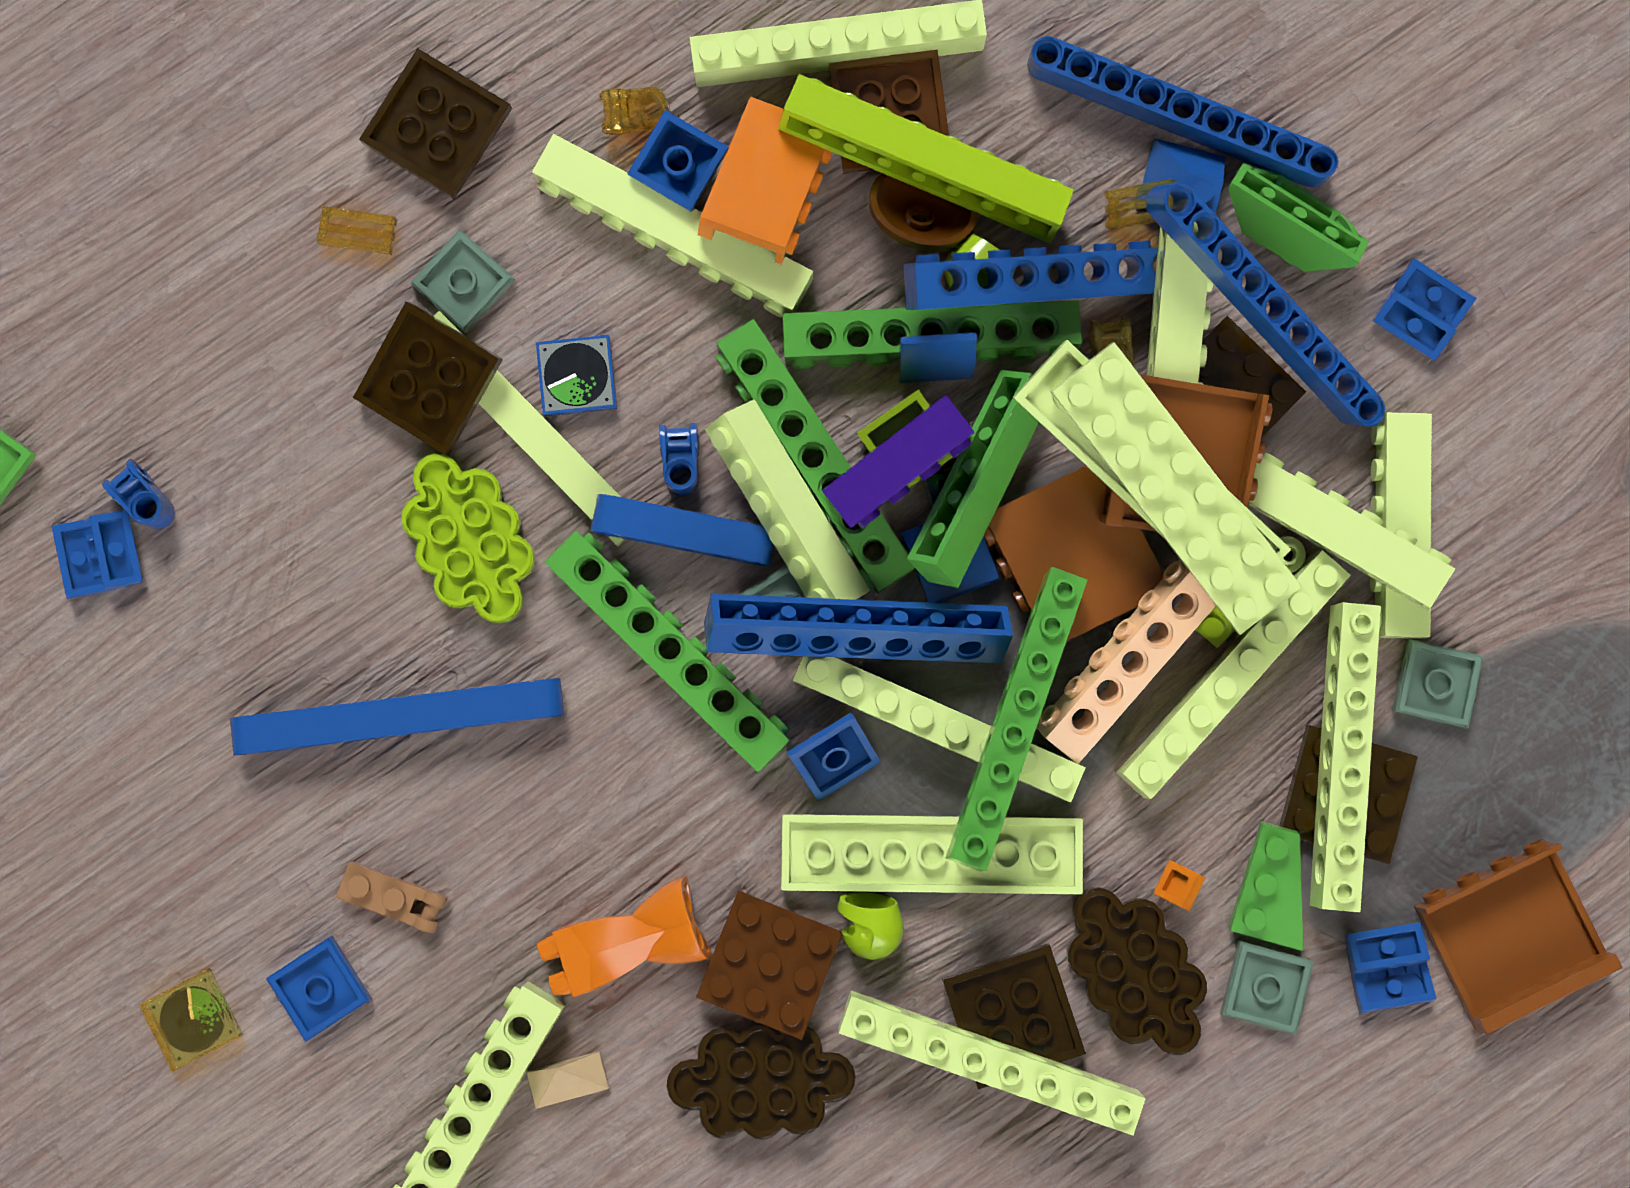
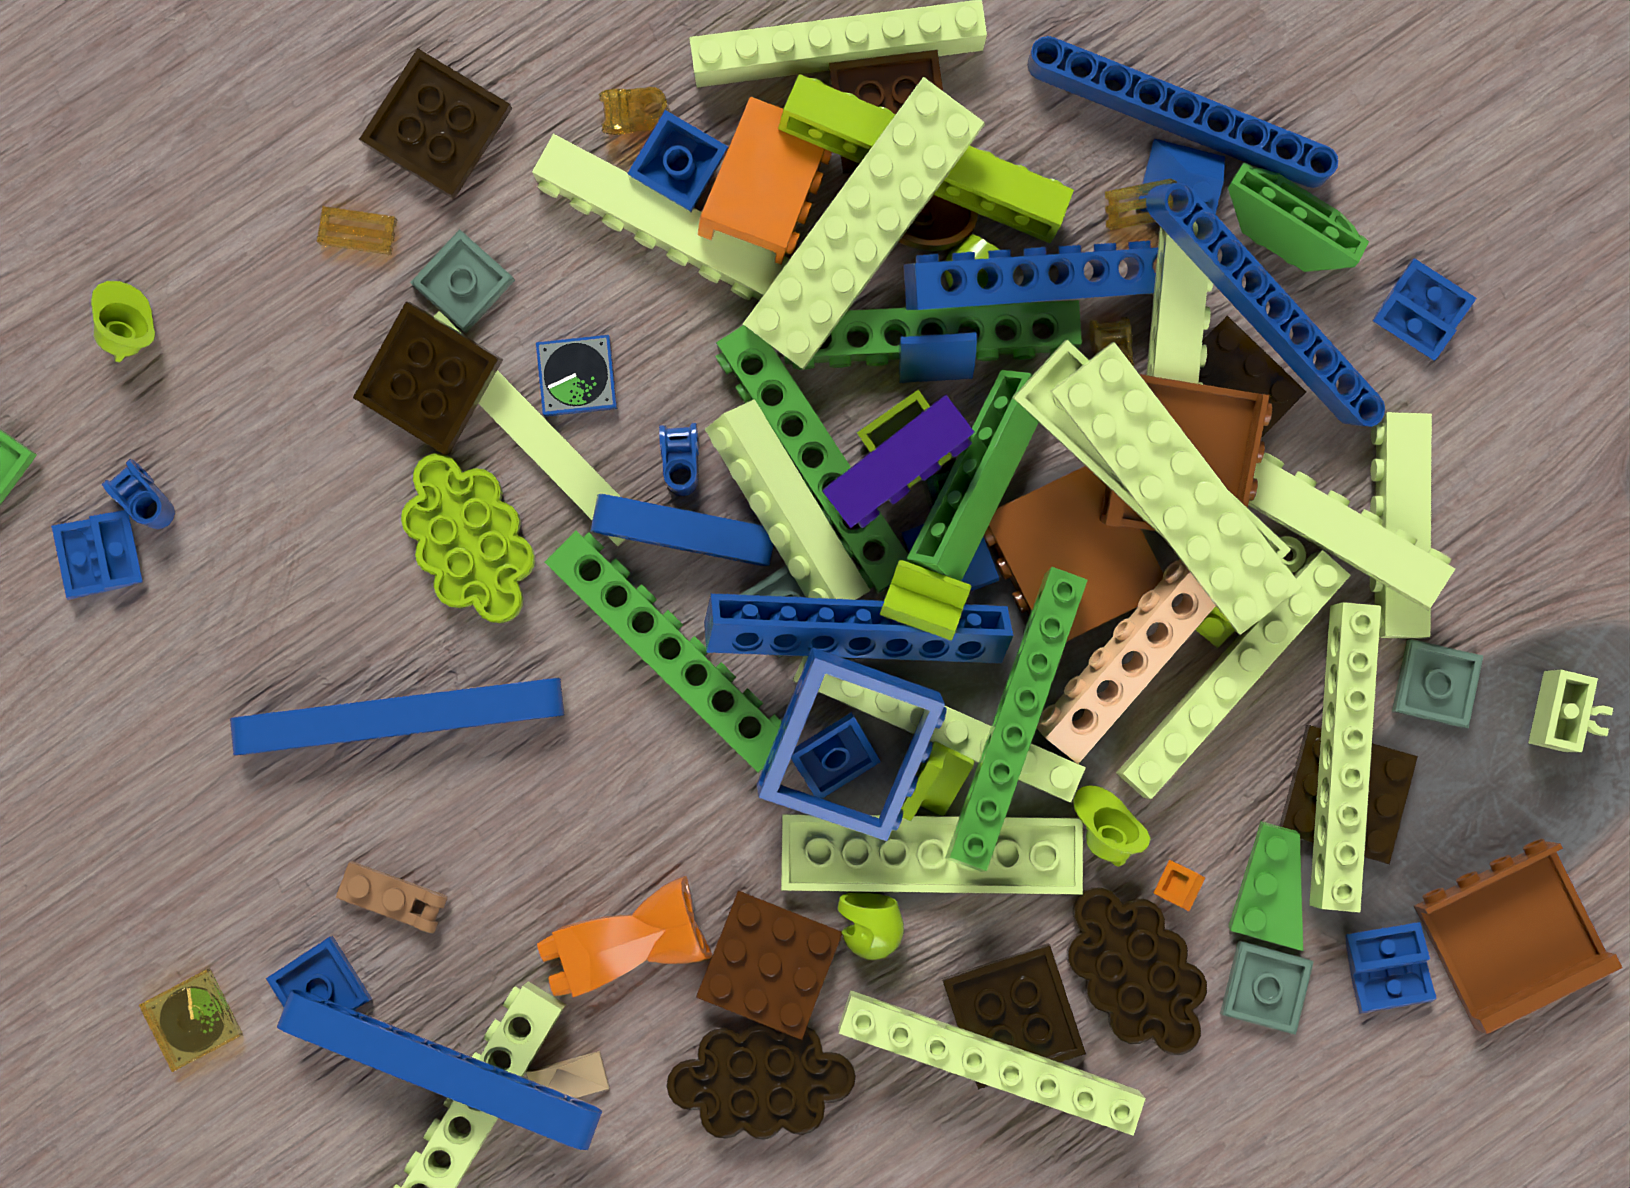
none -> lime piece [91,281,155,363]
none -> blue beam [277,989,602,1150]
none -> yellowish green plate [743,77,985,369]
none -> window [757,647,947,841]
none -> lime panel [880,560,971,641]
none -> lime panel [901,741,974,821]
none -> lime piece [1073,785,1150,867]
none -> yellowish green brick [1528,670,1613,752]

